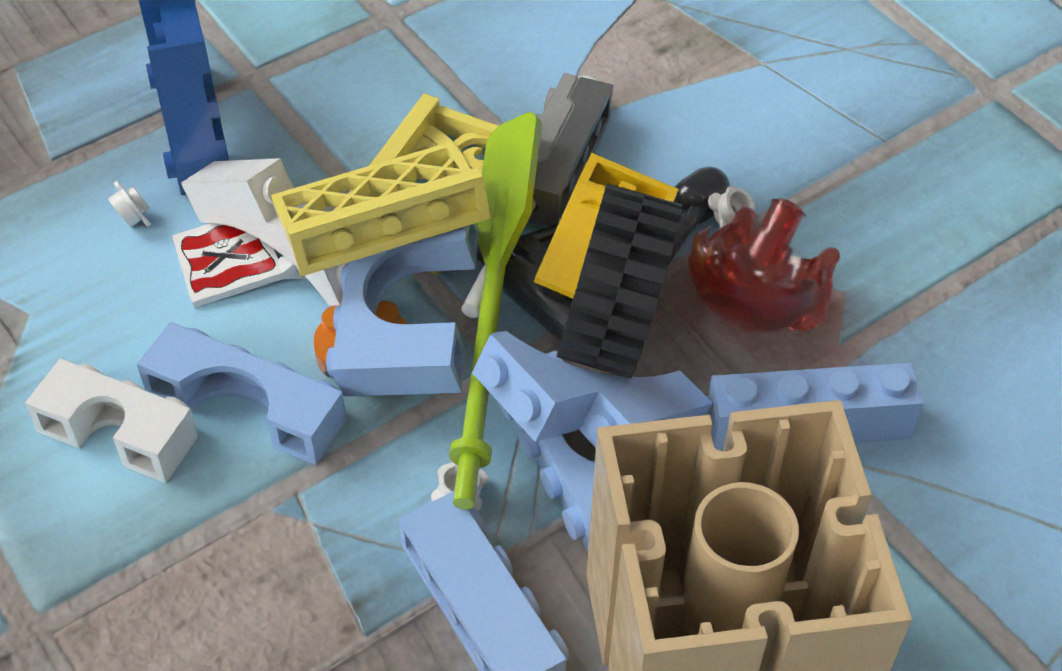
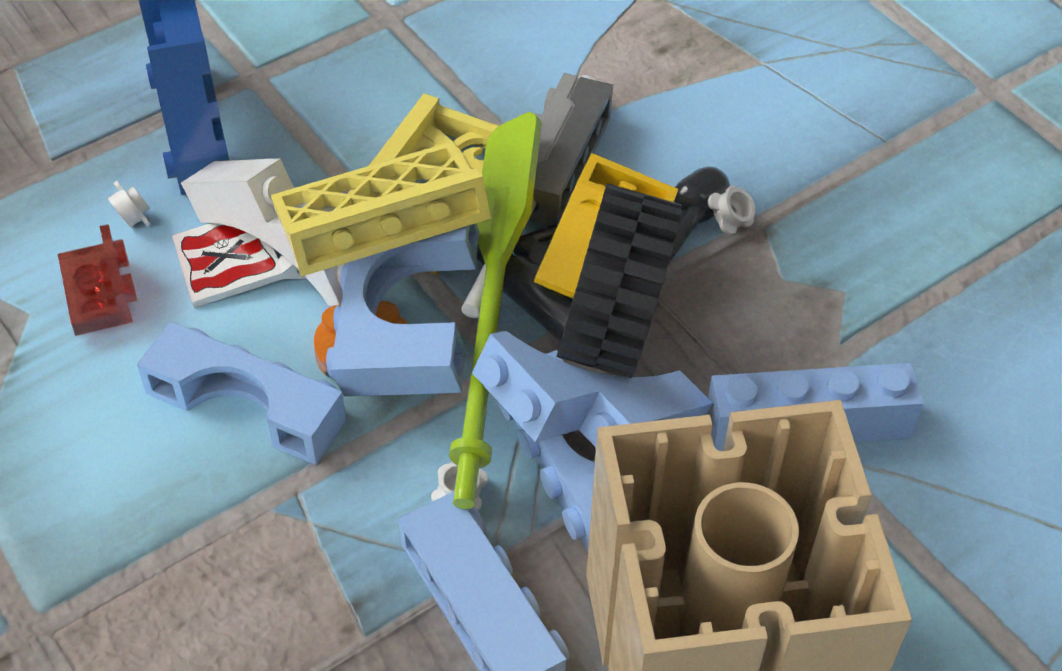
white arch [25,358,198,484] -> none
clear red piece [688,198,840,333] -> none
none -> clear red bracket [58,224,138,336]

